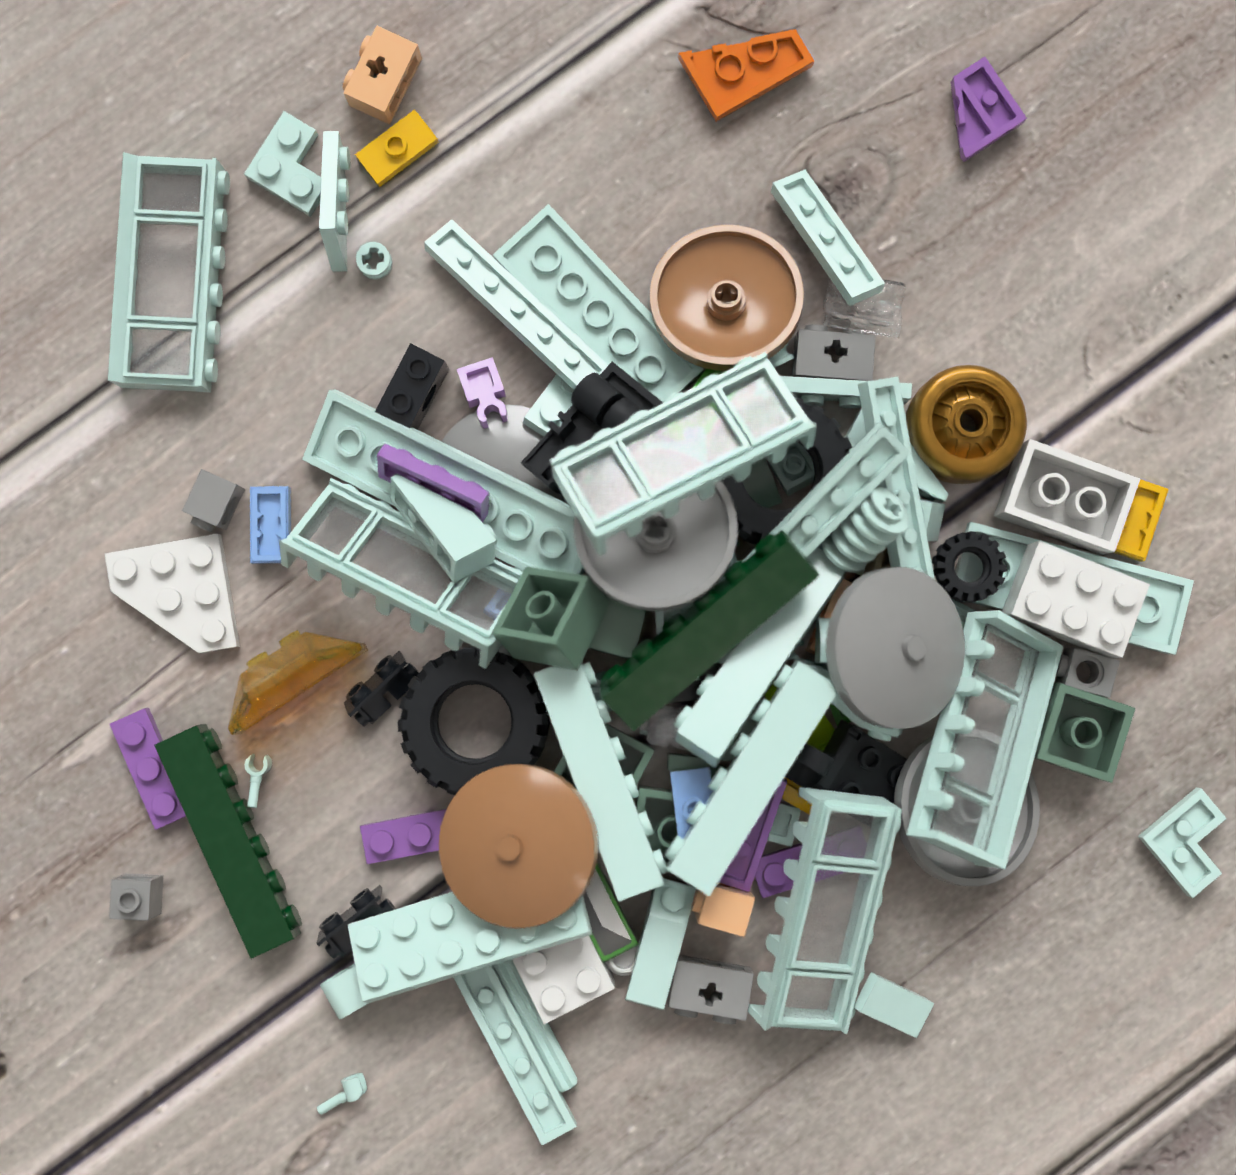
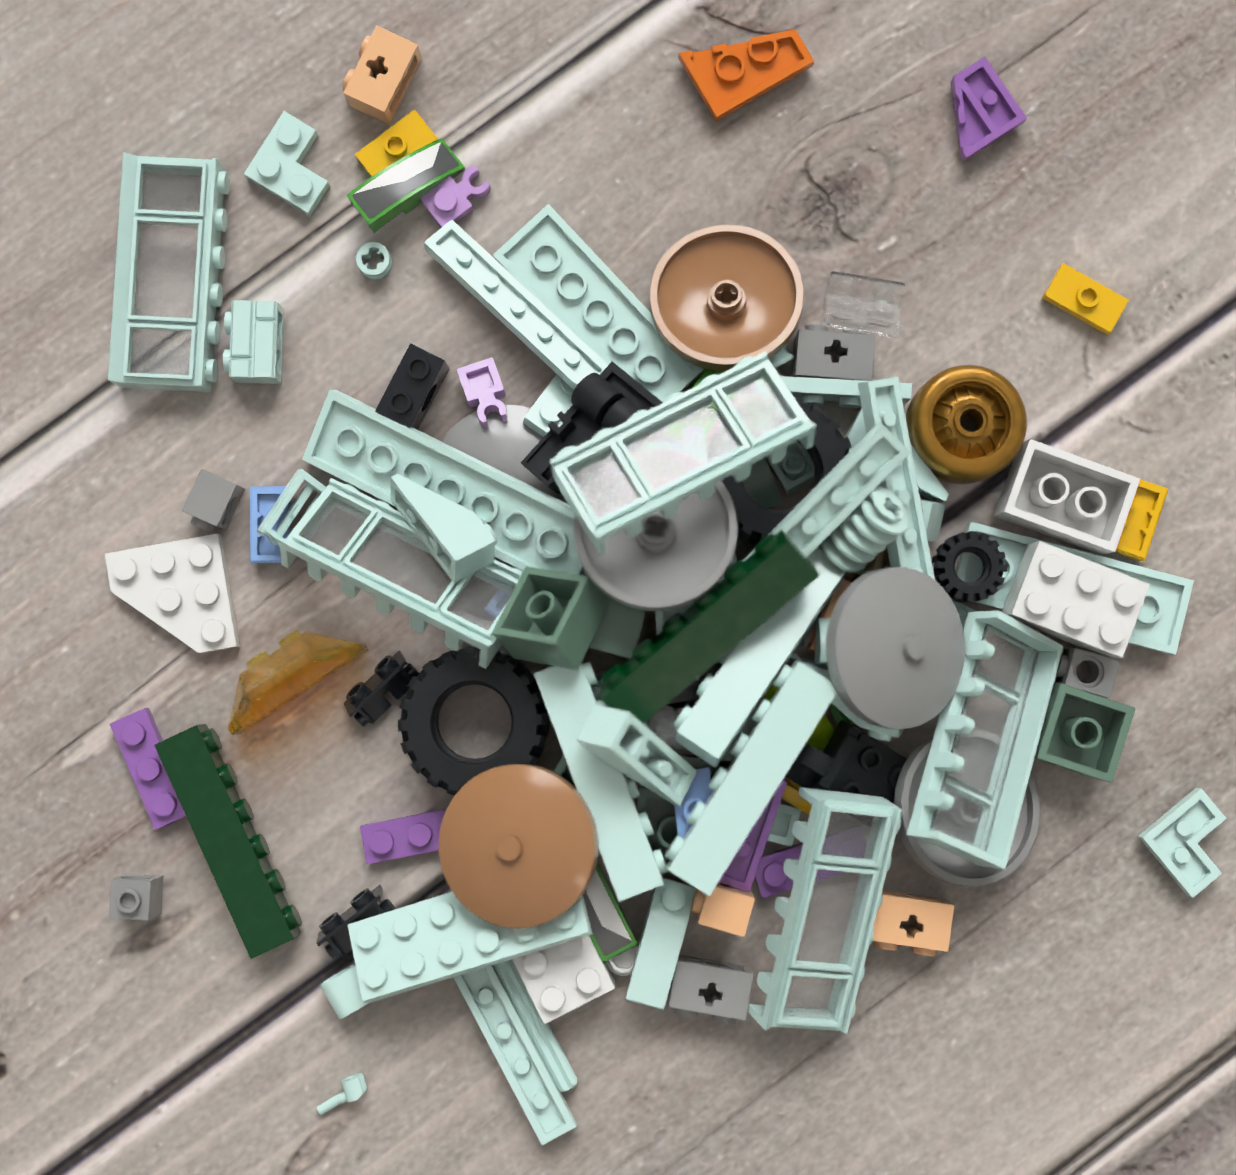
light aqua hand [244,754,272,808] -> none
light aqua wing [319,131,351,272] -> none
medium lavender plate [377,444,489,523] -> none
light aqua plate [771,170,885,306] -> none
light aqua tile [854,972,934,1038] -> none
none -> light aqua brick [223,300,284,384]
none -> light aqua tile [256,469,326,546]
none -> slope [347,138,466,233]
none -> lavender plate [420,166,491,228]
none -> light aqua slope [577,704,697,806]
none -> light nougat brick [873,890,954,956]
none -> yellow plate [1042,263,1129,335]

